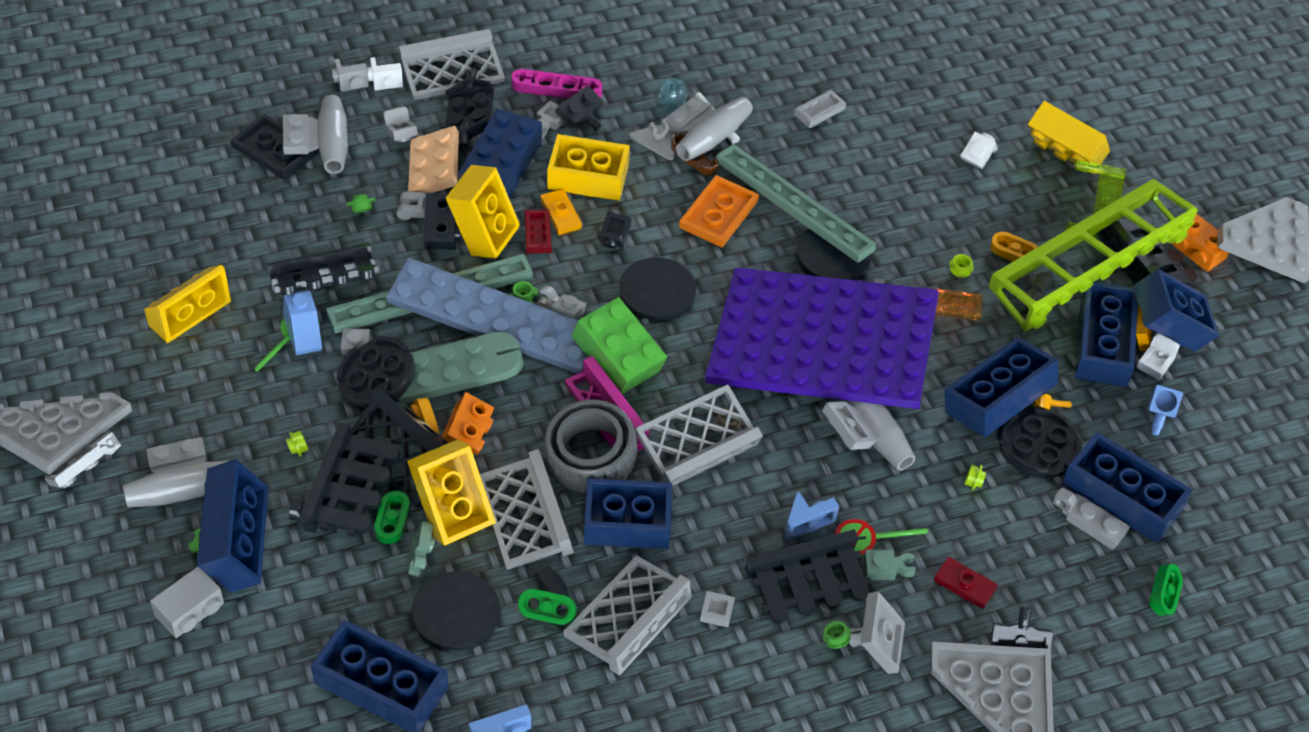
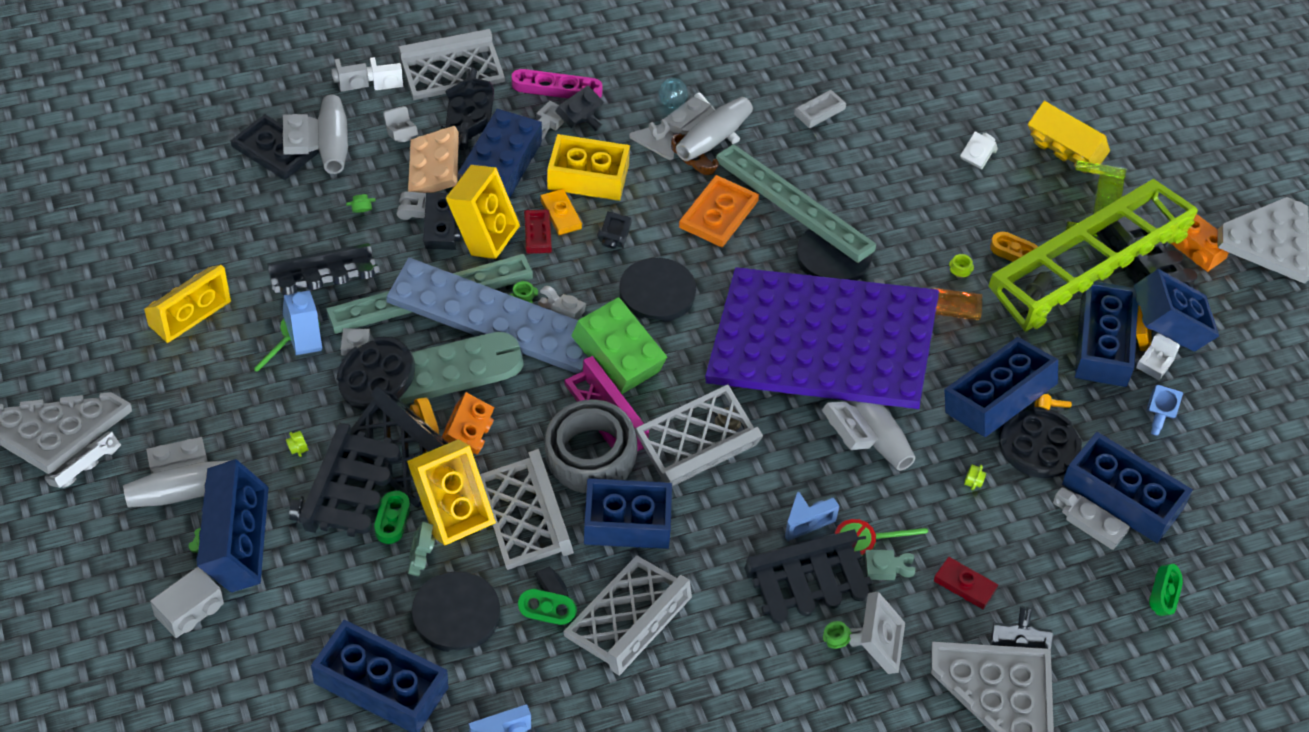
light grey plate [700,591,735,627] -> none

